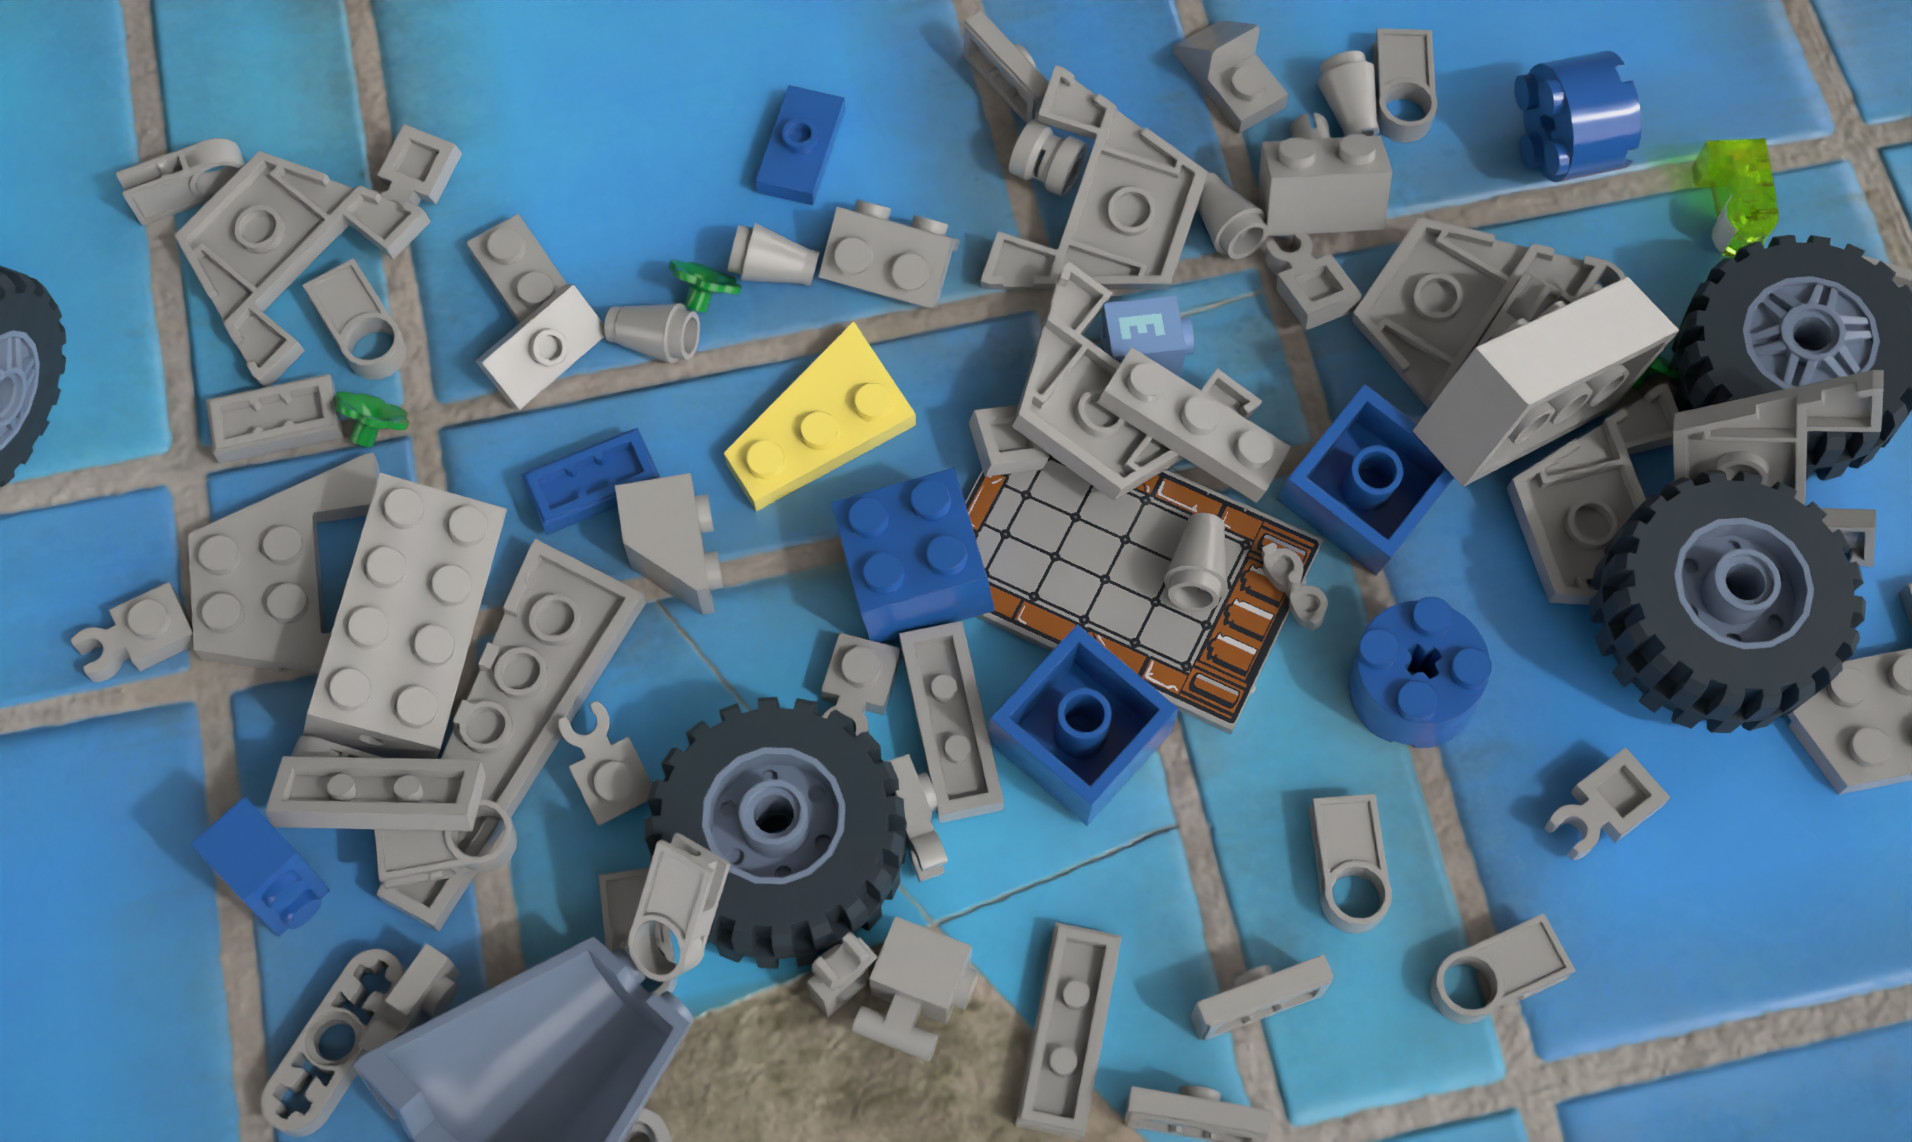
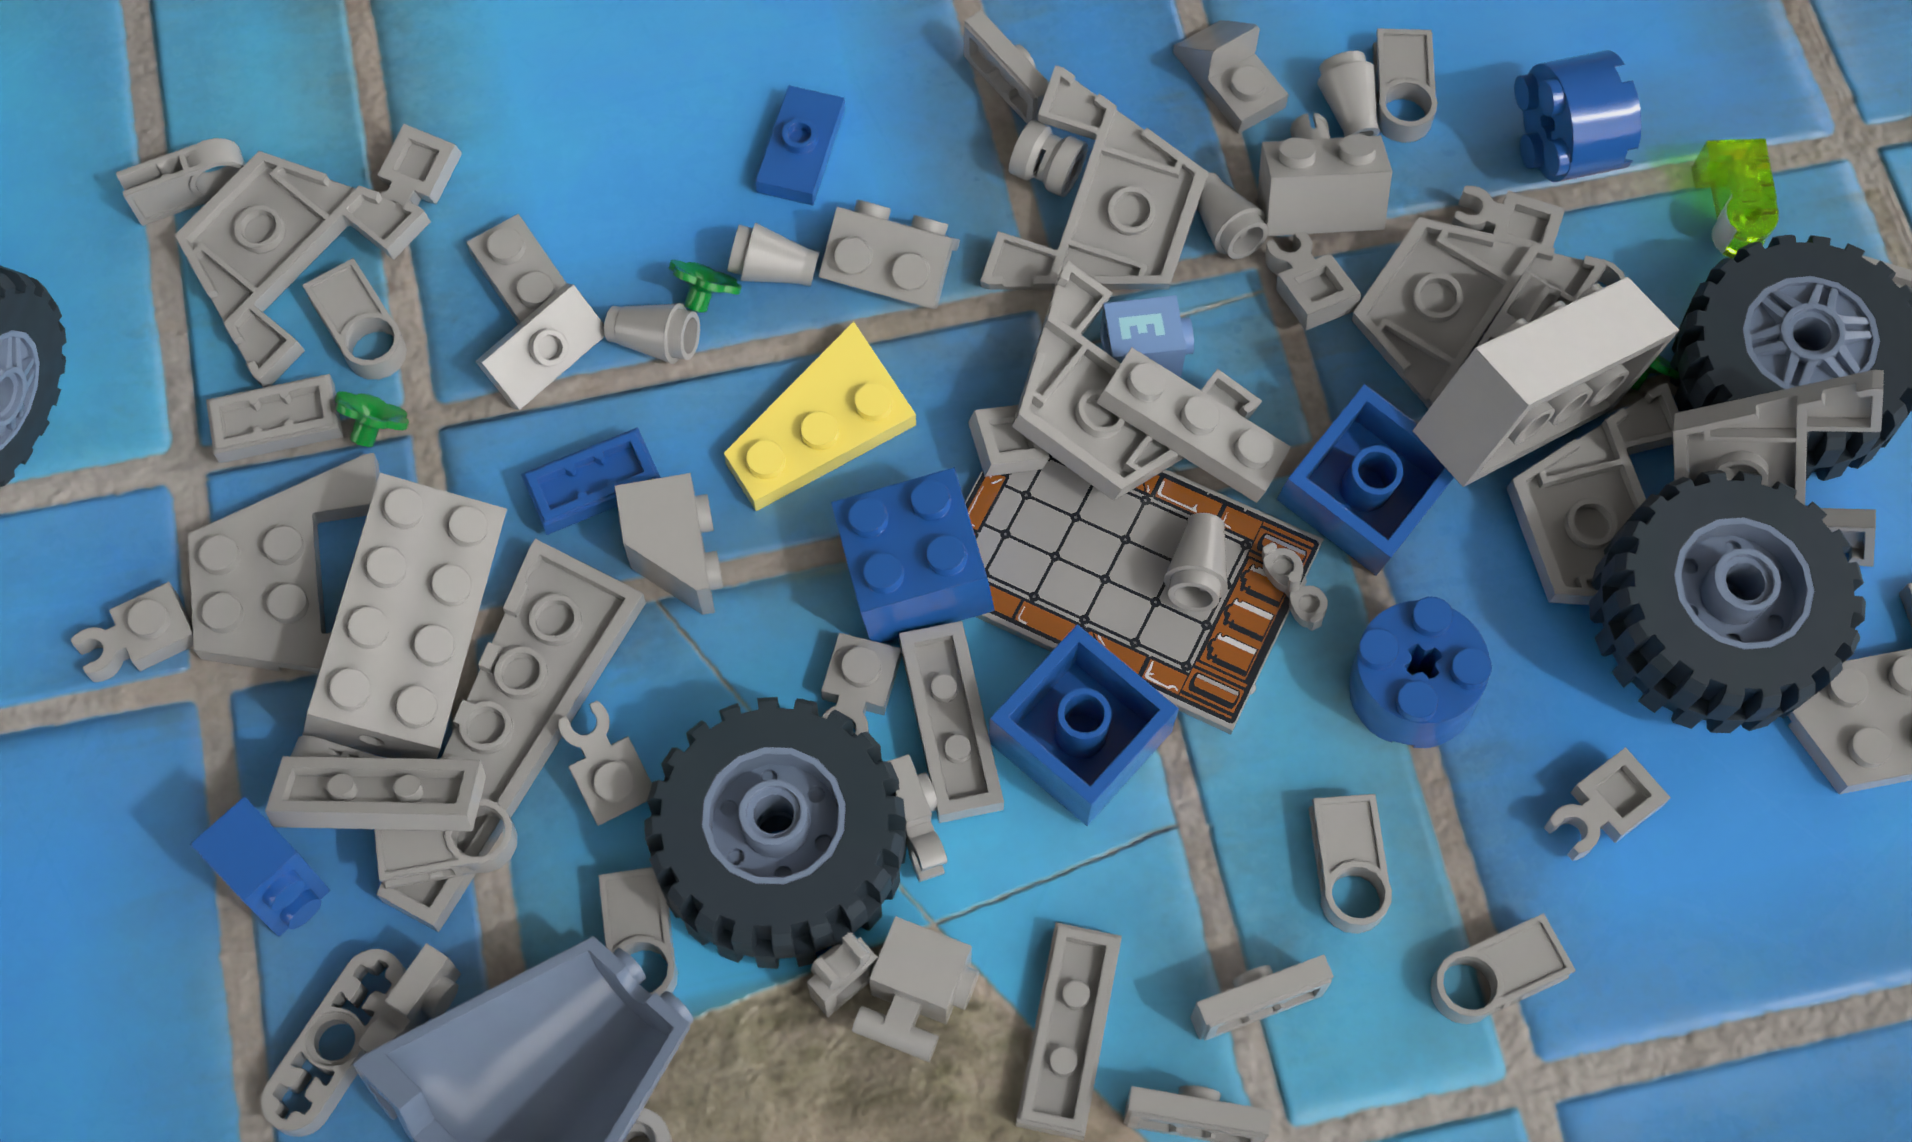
light grey piece [628,833,731,982] -> none
none -> light grey plate [1451,186,1565,248]

